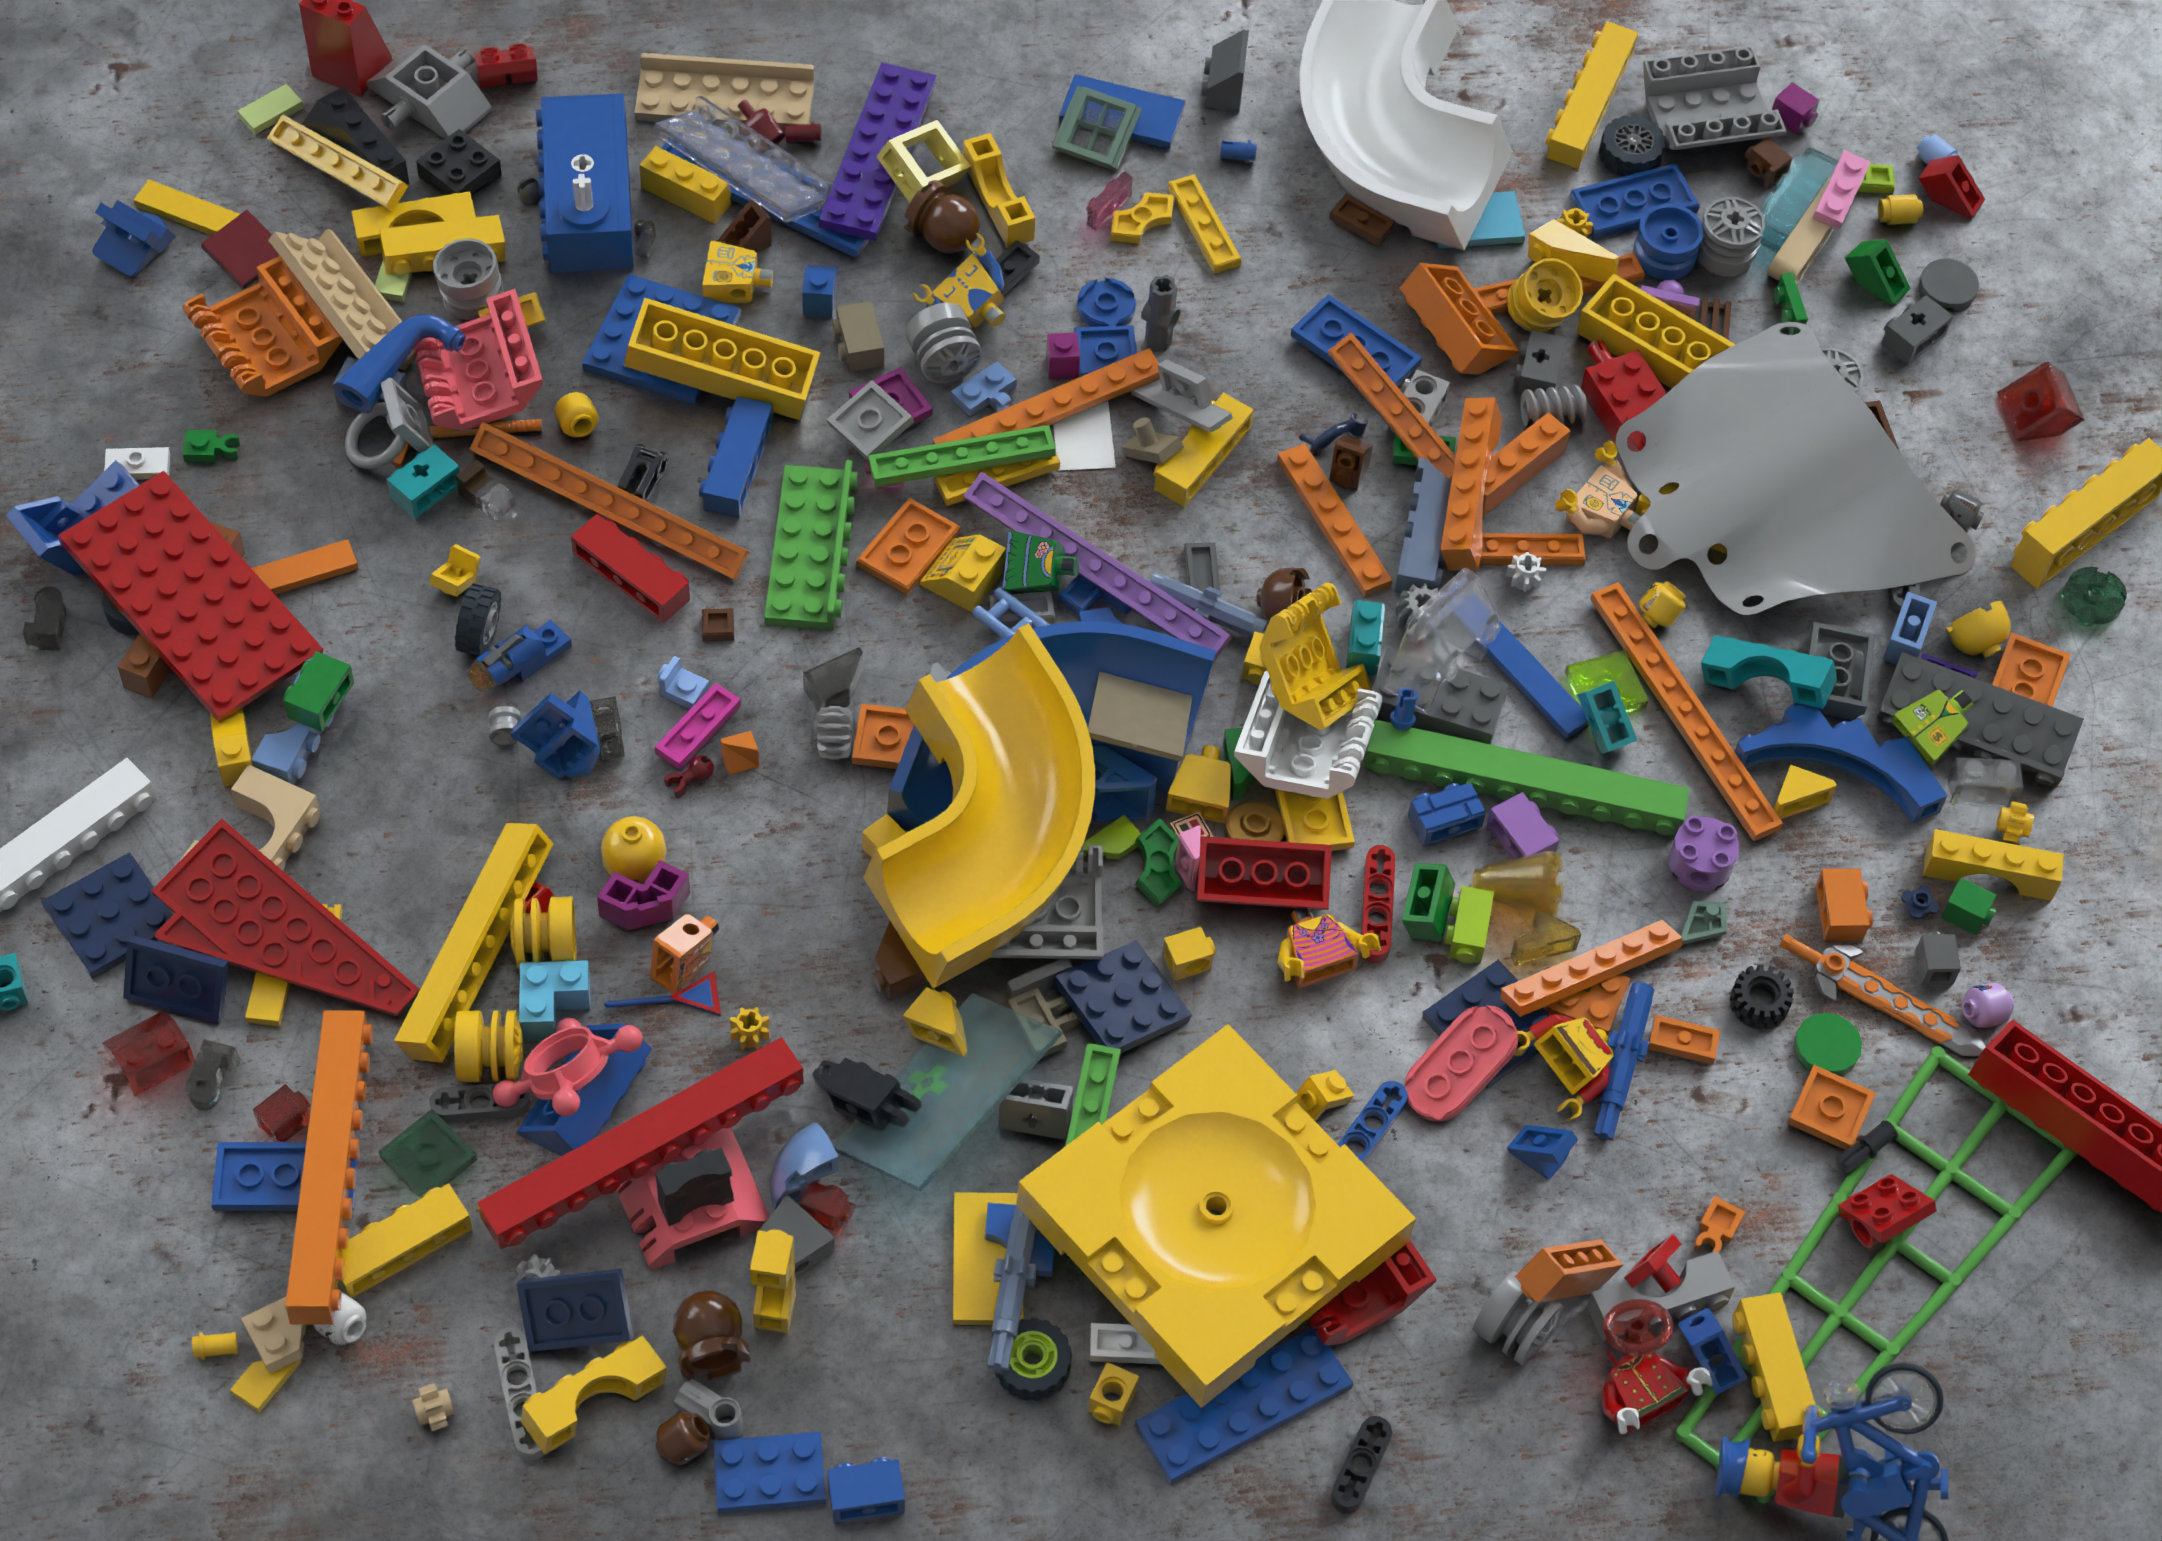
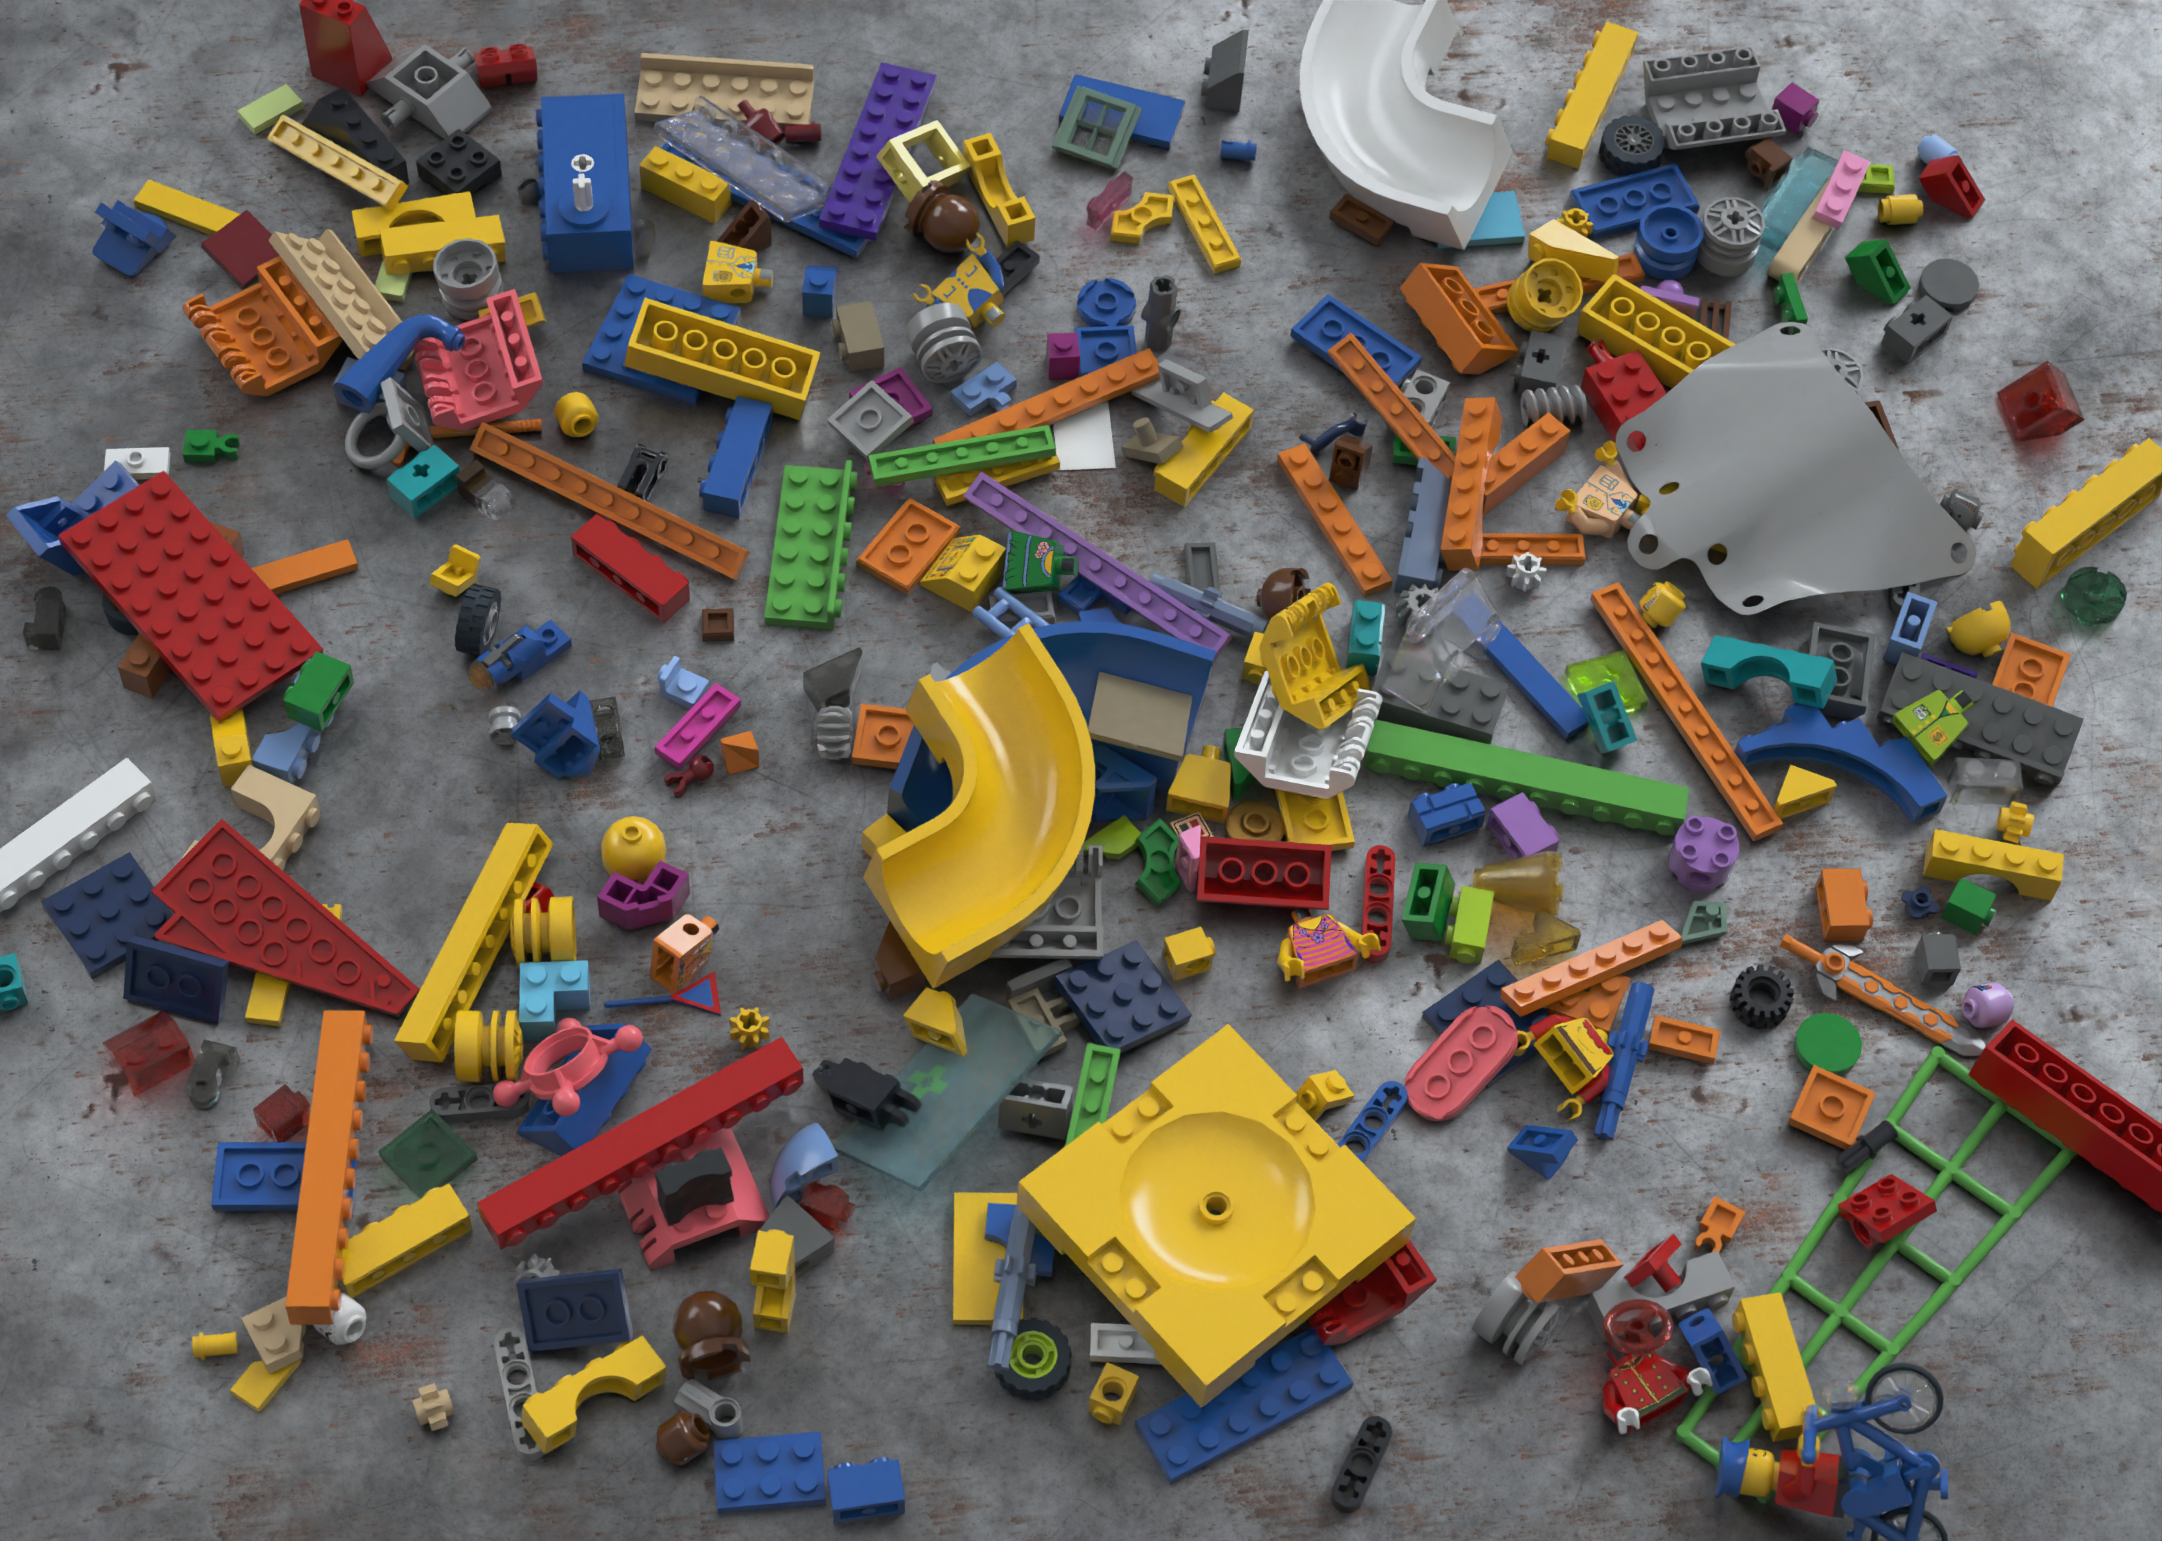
blue pin [1390,688,1418,730] -> none

